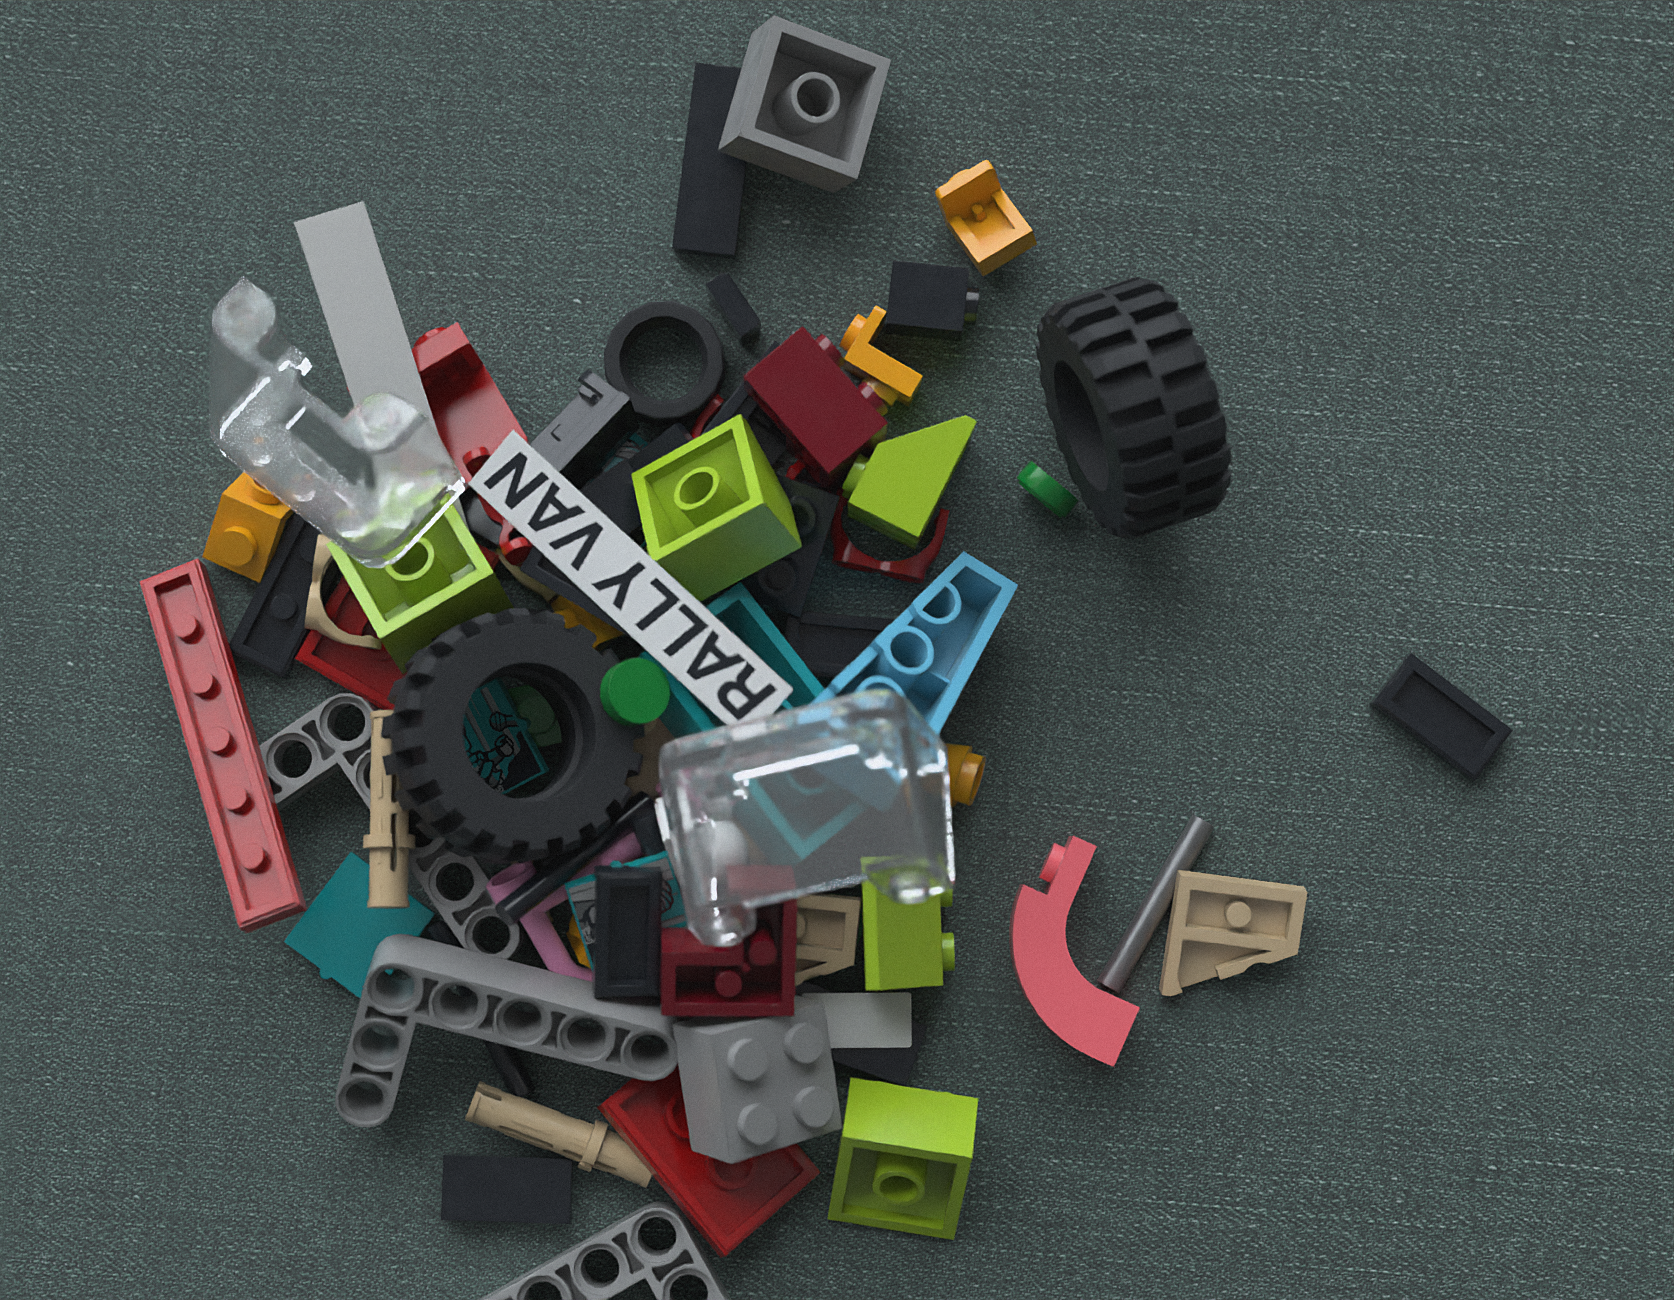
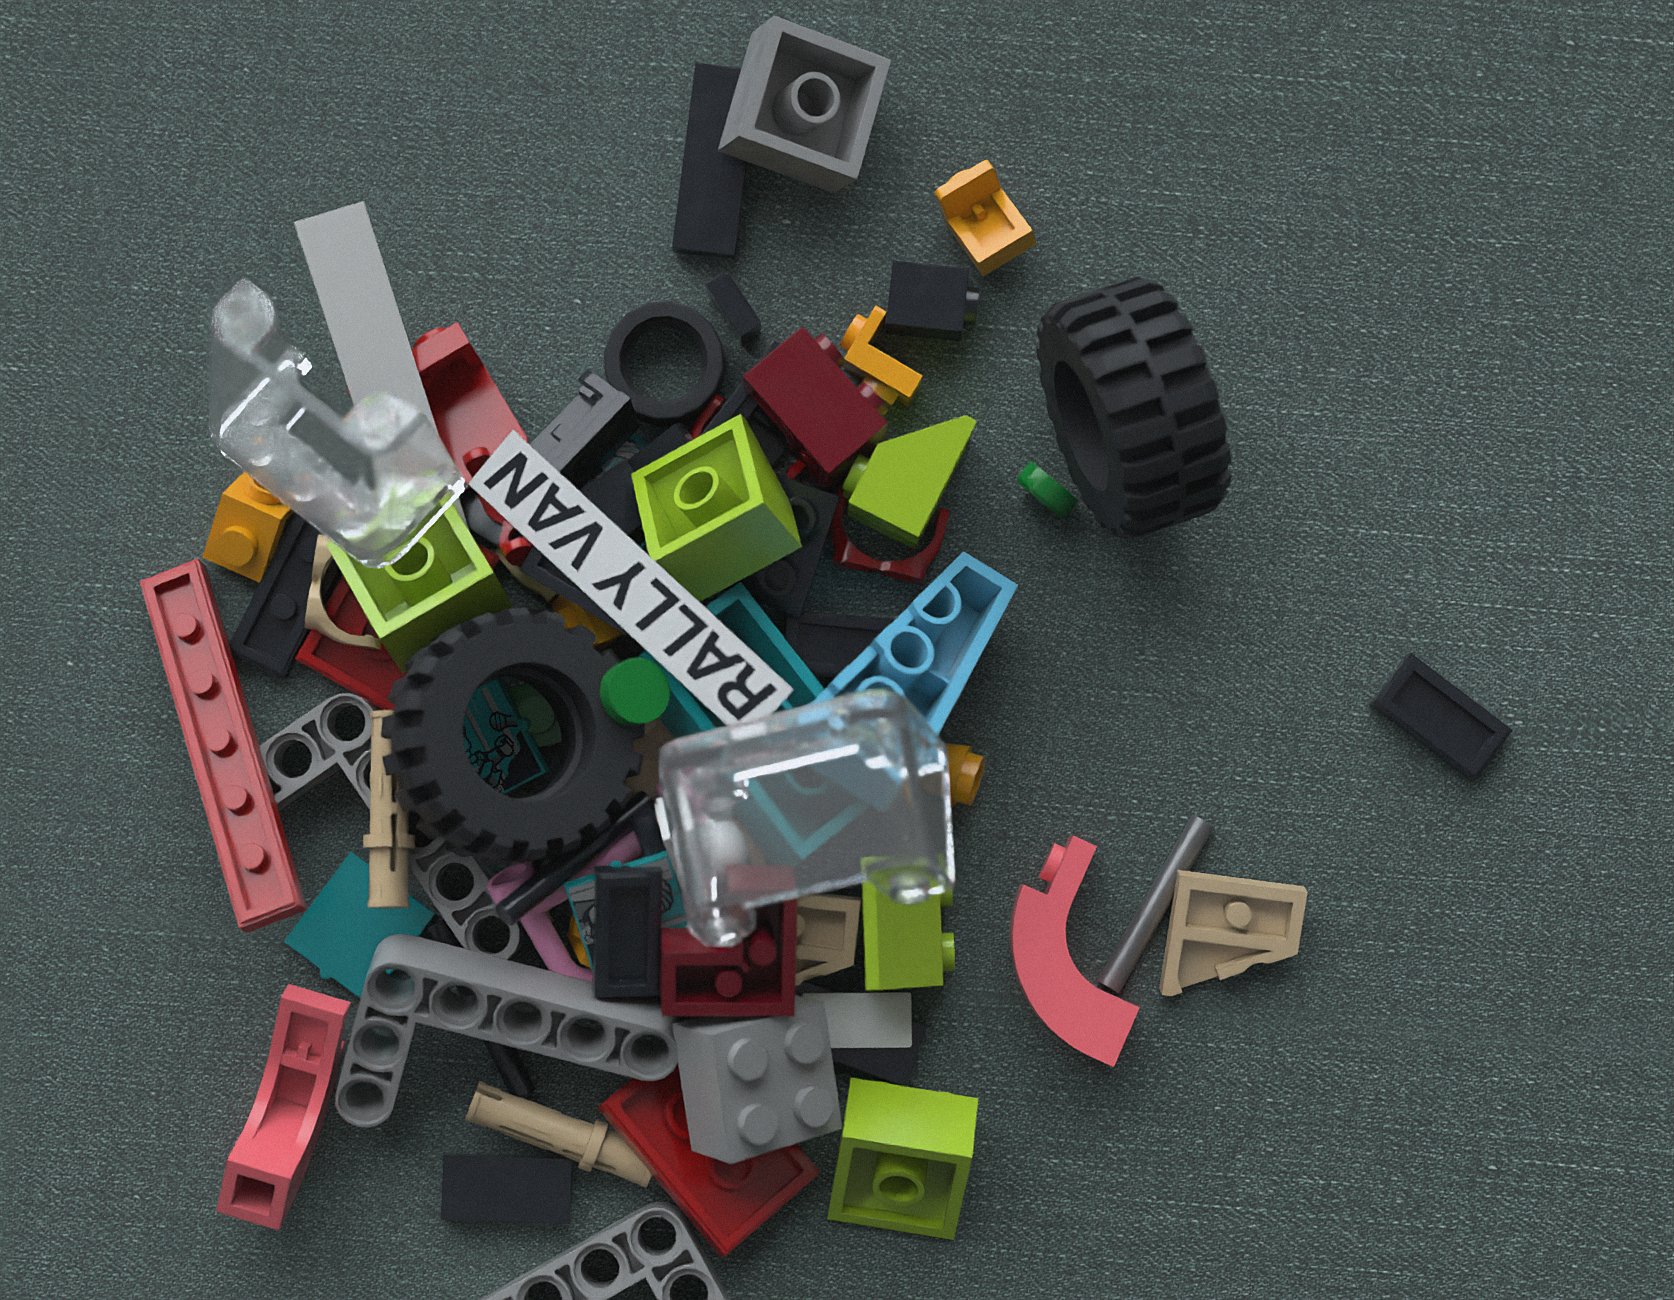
none -> coral arch [216,984,351,1230]

